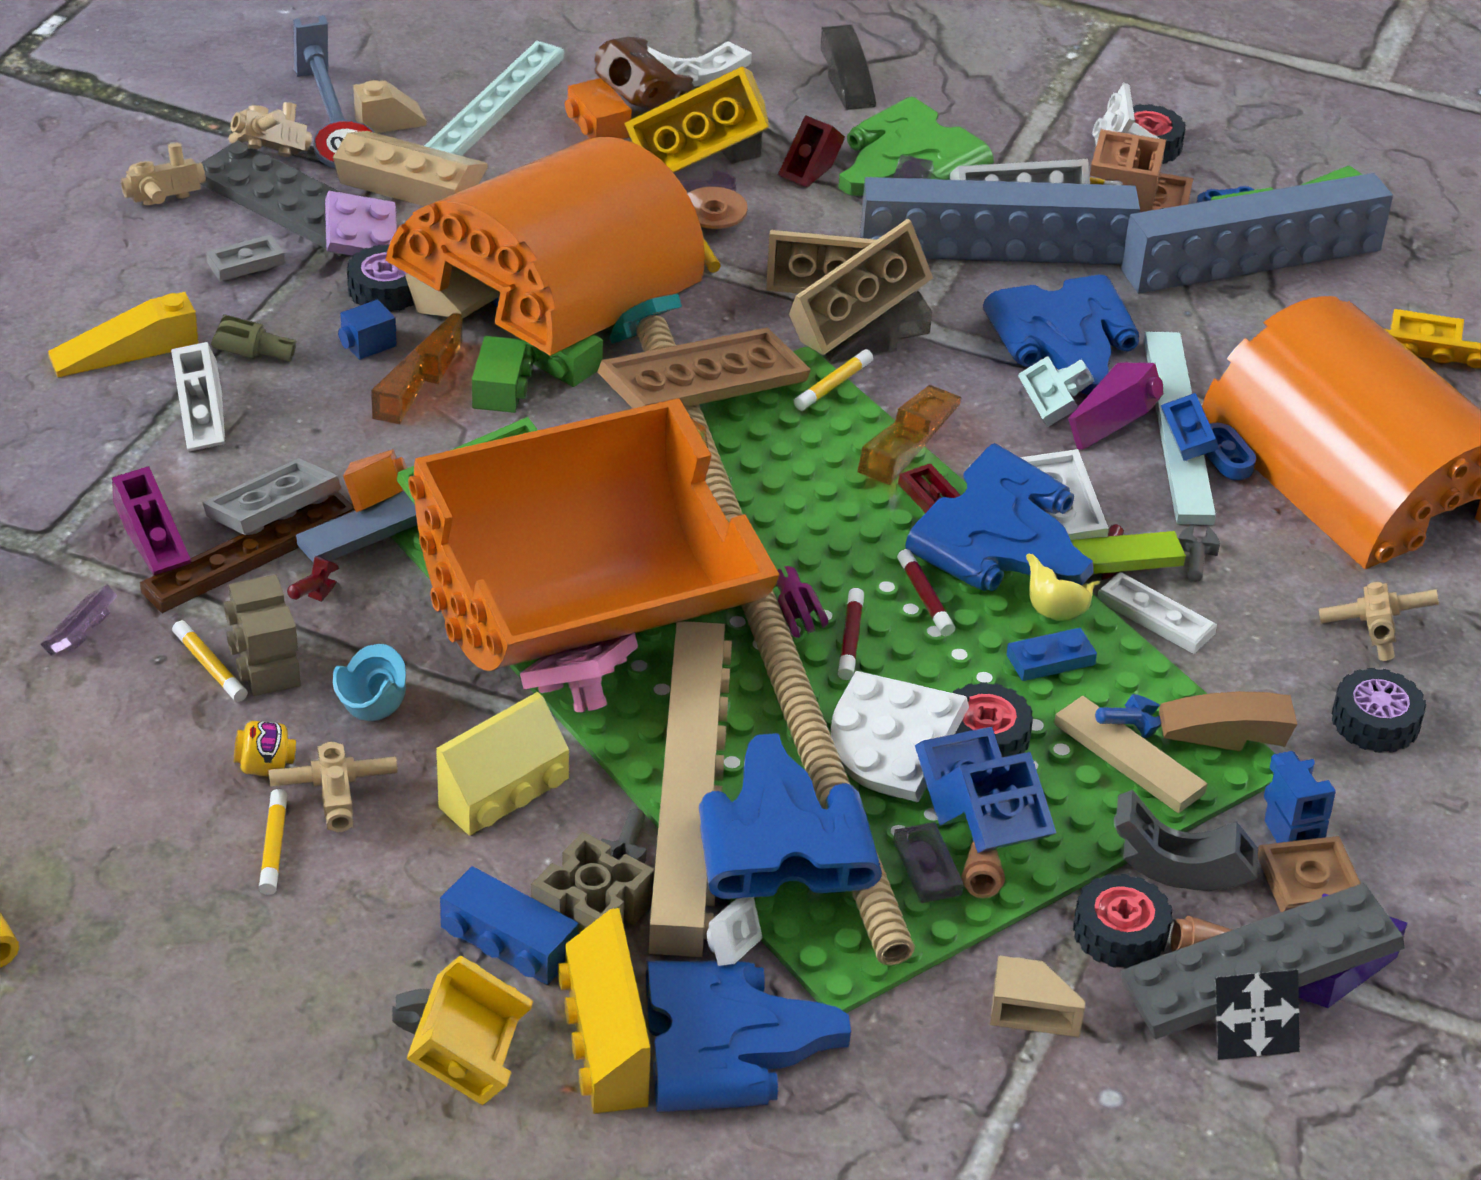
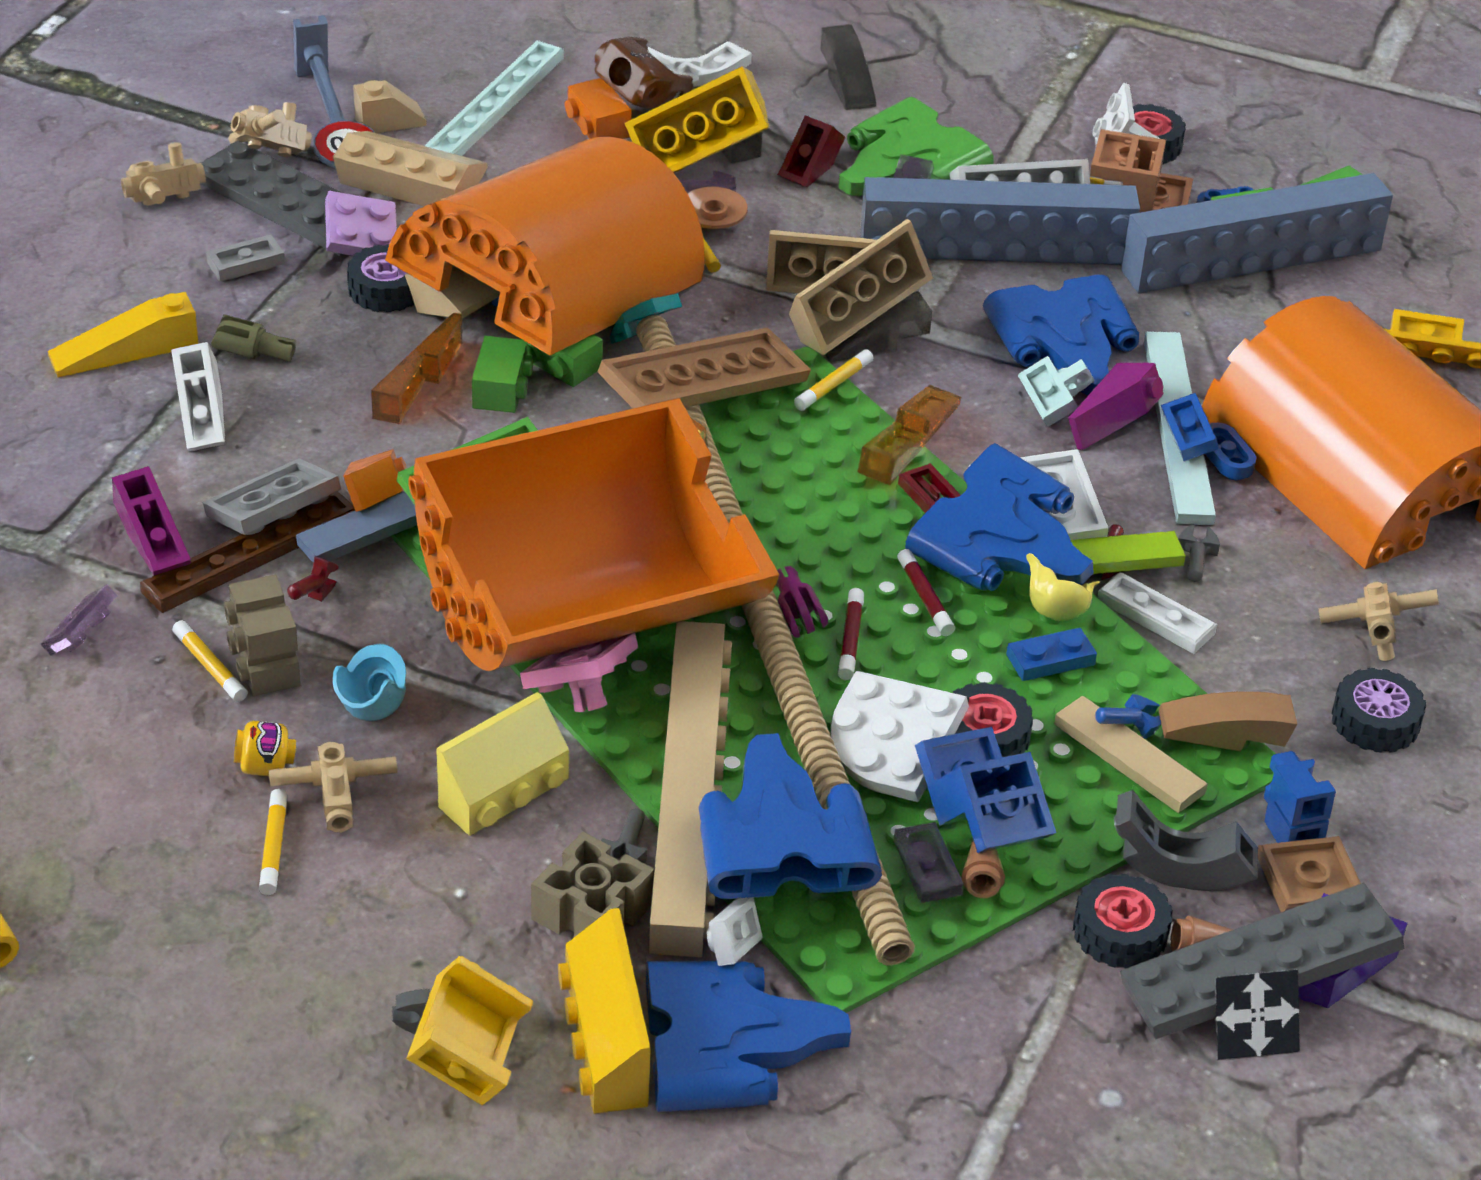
blue brick [338,299,397,360] -> none
blue brick [440,866,579,986] -> none
tan slope [990,955,1085,1037] -> none

